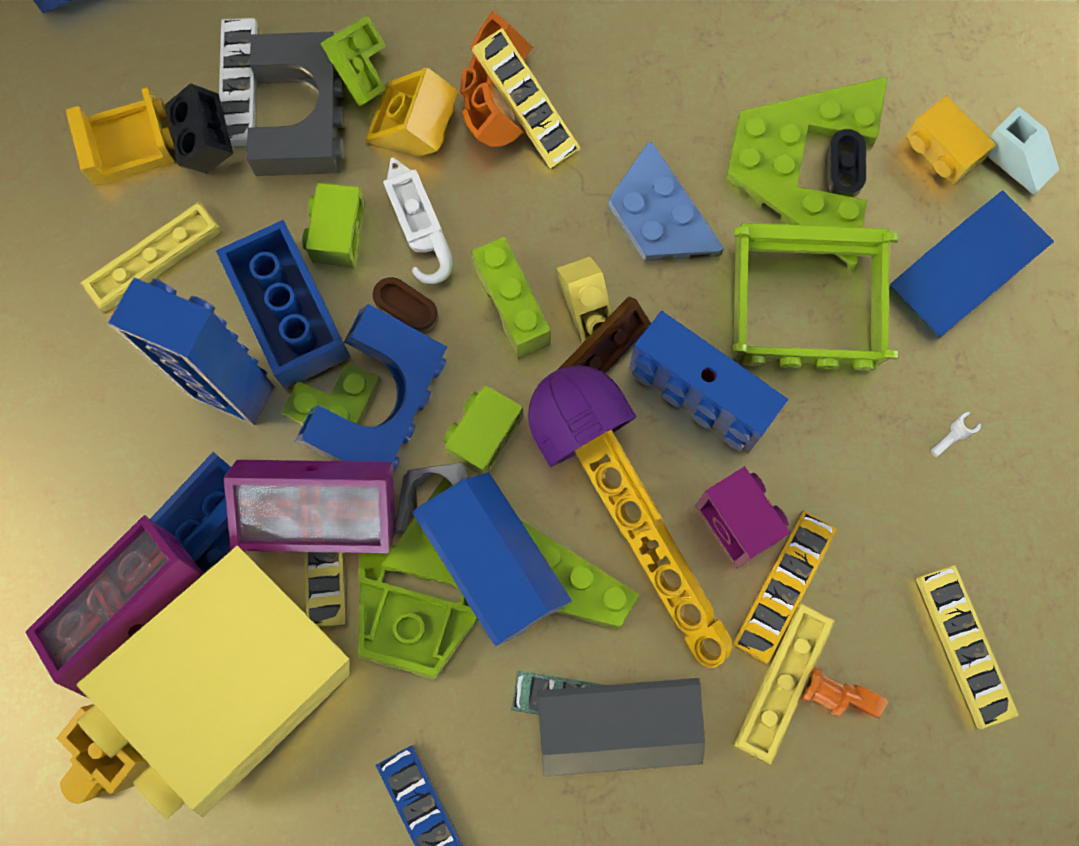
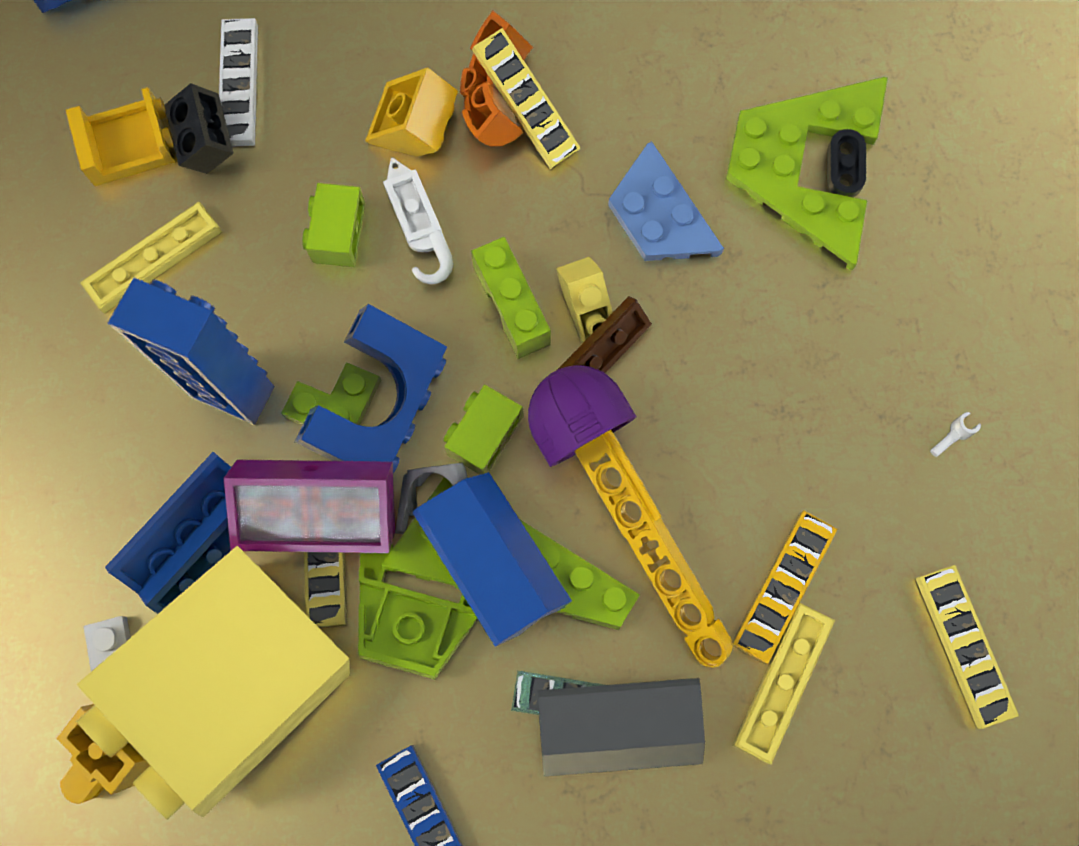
brick [25,515,204,699] -> none
blue brick [216,220,351,389] -> none
dark grey arch [247,31,345,176] -> none
lime plate [320,15,387,107] -> none
reddish brown tile [373,277,439,334] -> none
blue brick [629,310,789,453] -> none
magenta brick [695,466,790,569] -> none
lime window [731,223,898,371] -> none
orange connector [801,667,888,719] -> none
blue slope [890,190,1054,338] -> none
yellow brick [905,95,996,185] -> none
light aqua slope [988,107,1059,195] -> none

